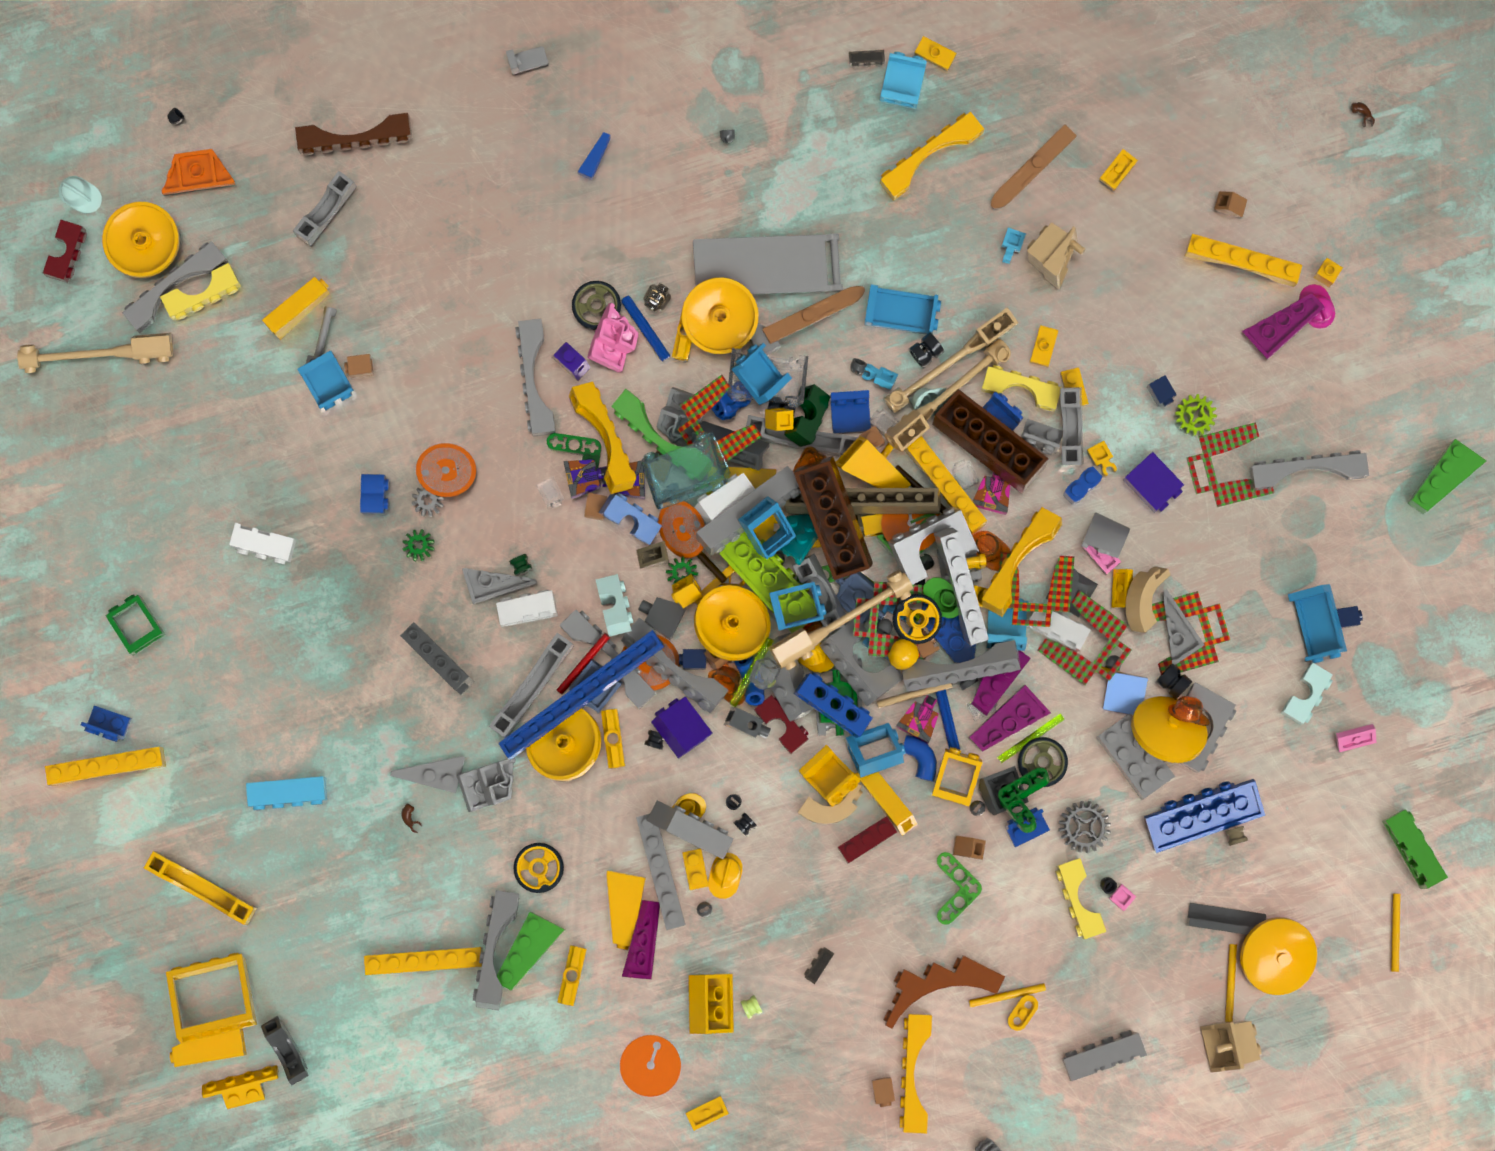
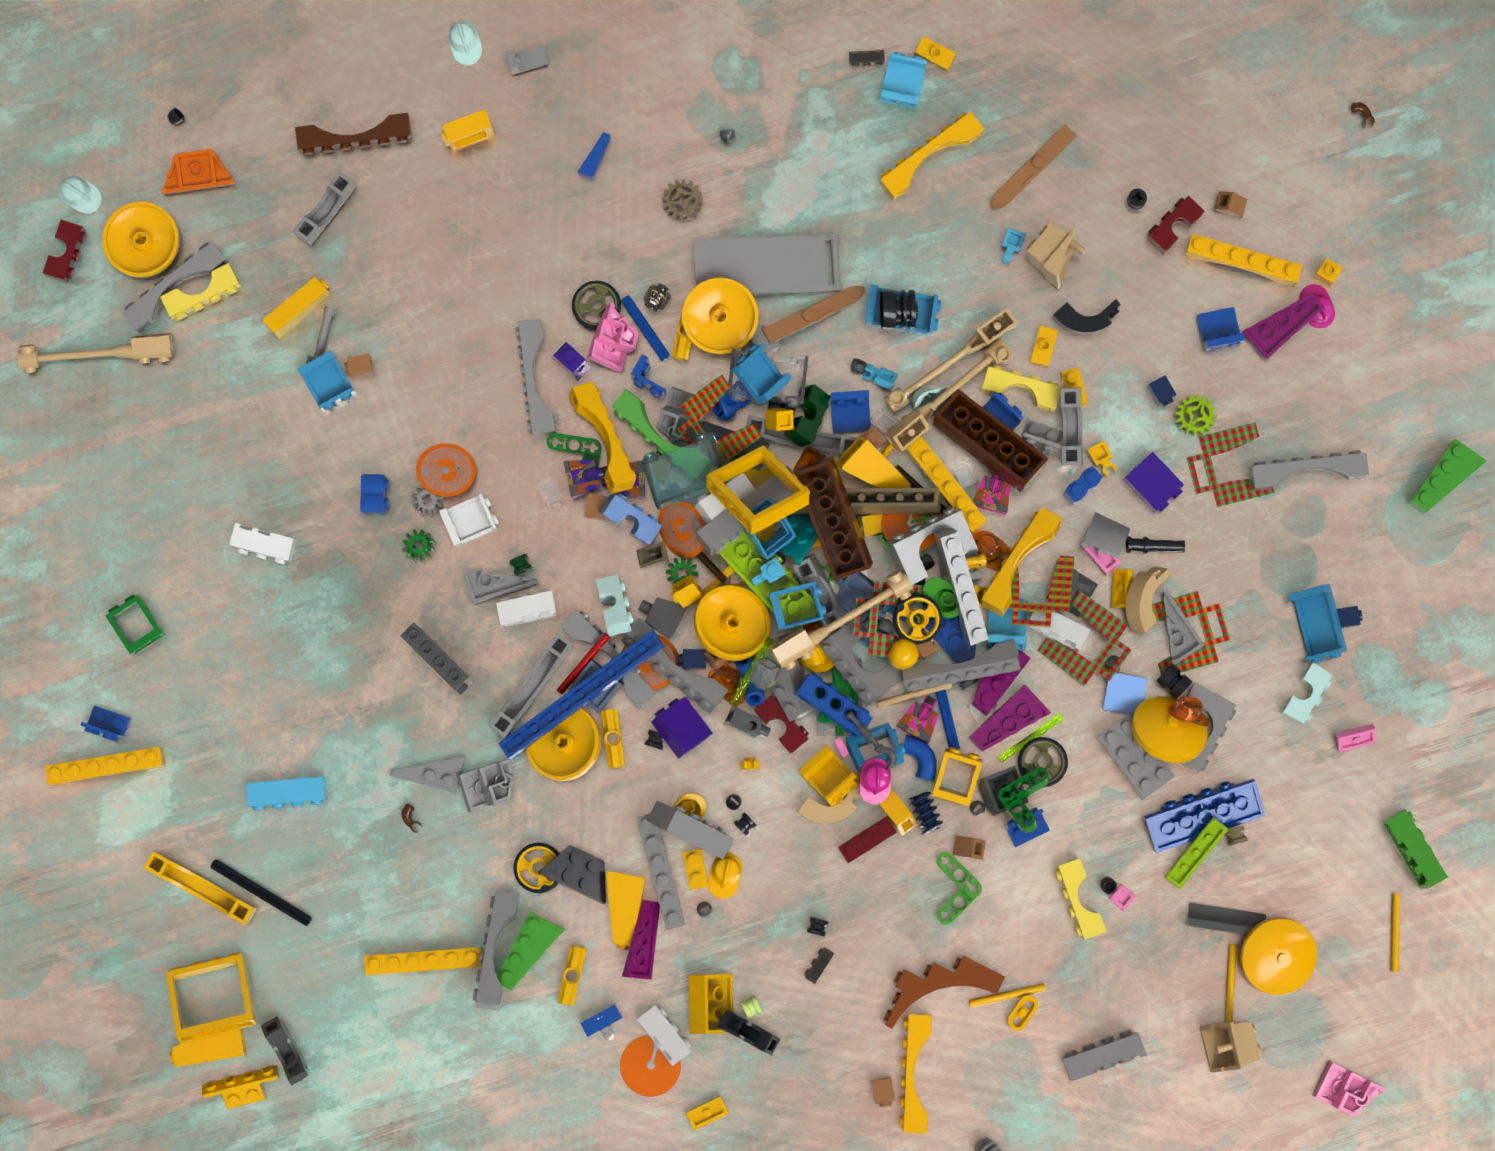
black wheel [908,333,945,368] -> none
light grey gear [1059,801,1111,853] -> none
yellow plate [1099,149,1138,191] -> none
none -> black axle [210,859,312,926]
none -> white panel [439,493,499,548]
none -> yellow window [441,109,495,151]
none -> light aqua piece [448,21,482,65]
none -> black wing [537,845,606,904]
none -> blue piece [580,1004,623,1040]
none -> blue bracket [631,354,666,398]
none -> white wedge [637,1005,692,1066]
none -> dark tan gear [662,179,703,221]
none -> yellow window [706,445,810,535]
none -> black arch [717,1010,781,1056]
none -> yellow plate [740,758,760,770]
none -> medium azure plate [751,557,786,586]
none -> black wheel [807,917,829,937]
none -> bright pink tile [834,737,849,758]
none -> dark grey piece [846,711,897,770]
none -> dark pink piece [859,758,891,804]
none -> black wheel [880,290,918,331]
none -> dark blue piece [909,792,943,835]
none -> black arch [1052,299,1121,336]
none -> black pin [1126,536,1185,554]
none -> black wheel [1127,188,1147,210]
none -> dark red arch [1147,195,1205,255]
none -> lime tile [1165,817,1229,889]
none -> blue bracket [1197,307,1245,352]
none -> bright pink slope [1313,1061,1386,1116]

